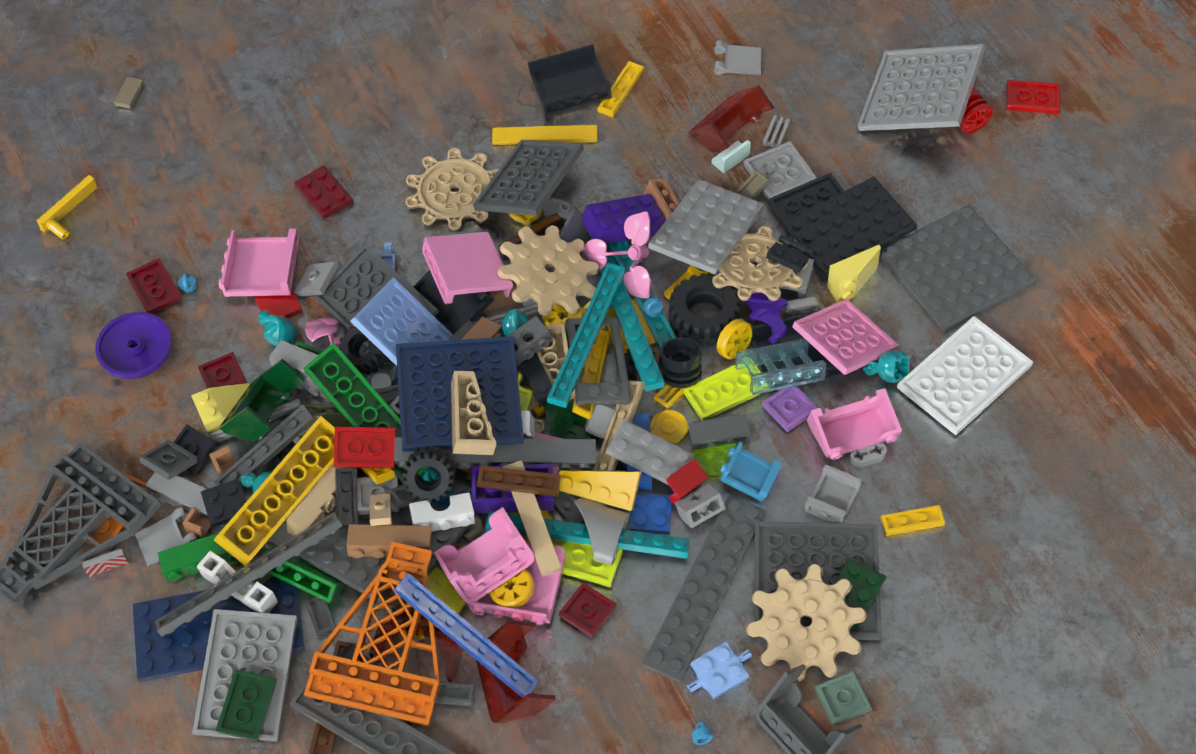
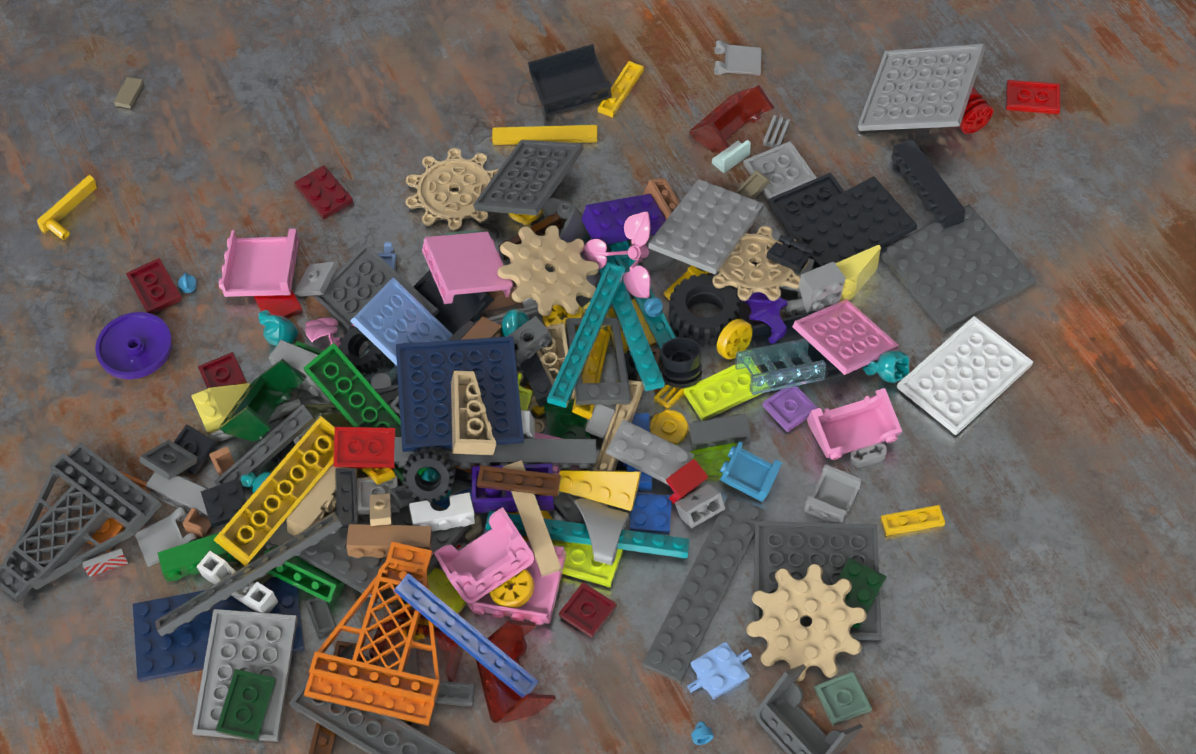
none -> light grey slope [799,261,846,313]
none -> black brick [891,139,965,229]

